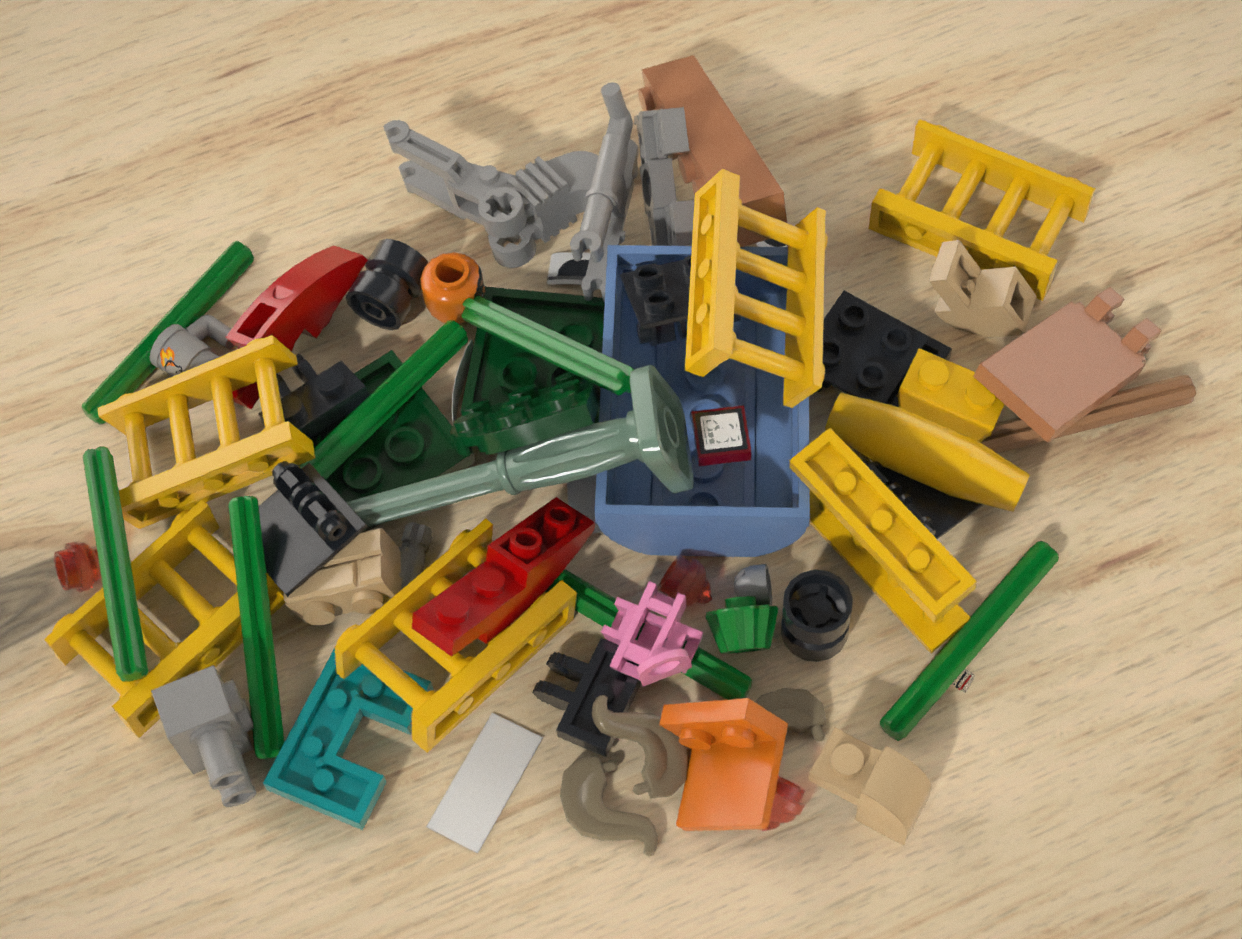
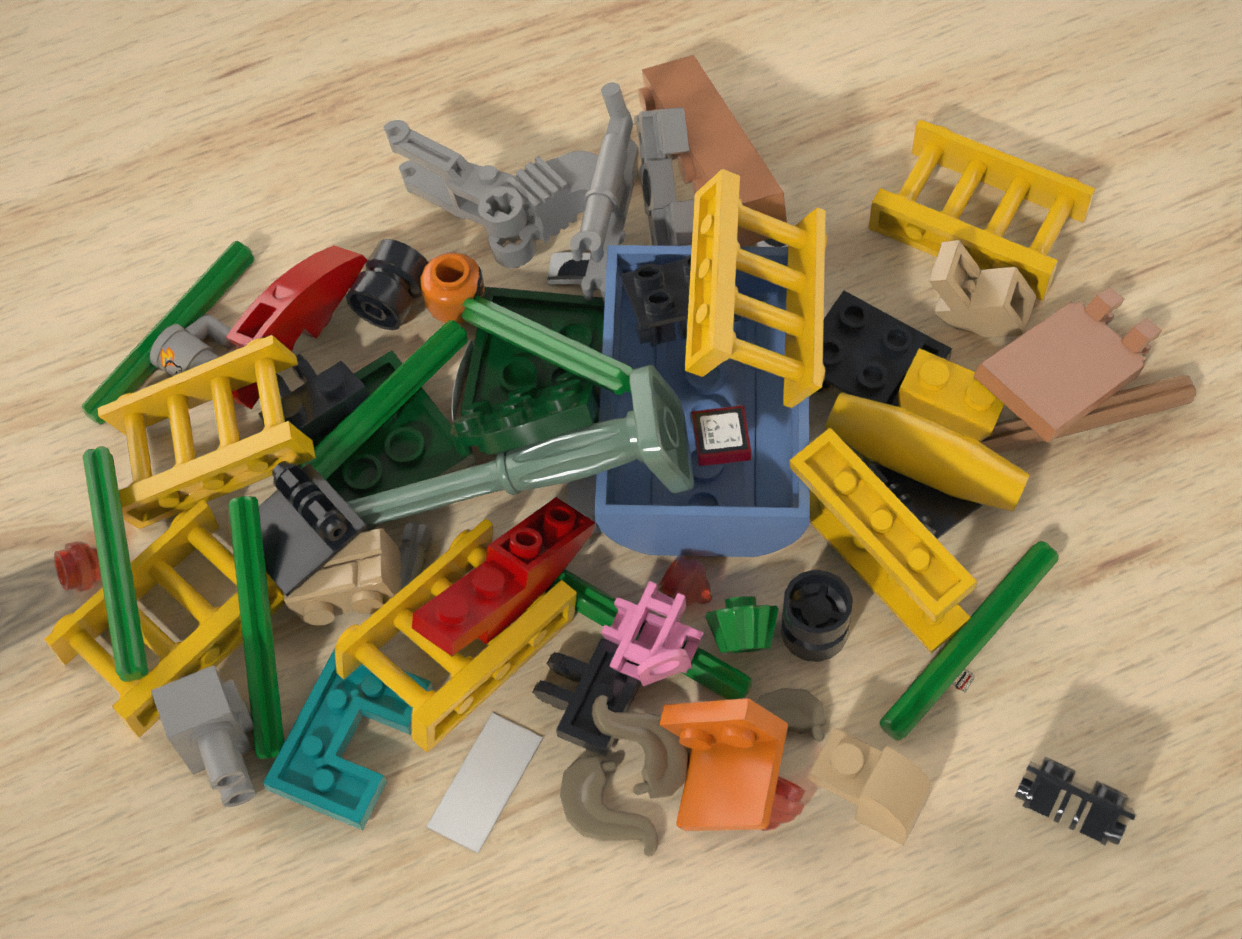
light grey hinge [734,564,772,605] -> none
none -> black hinge [1014,757,1136,846]

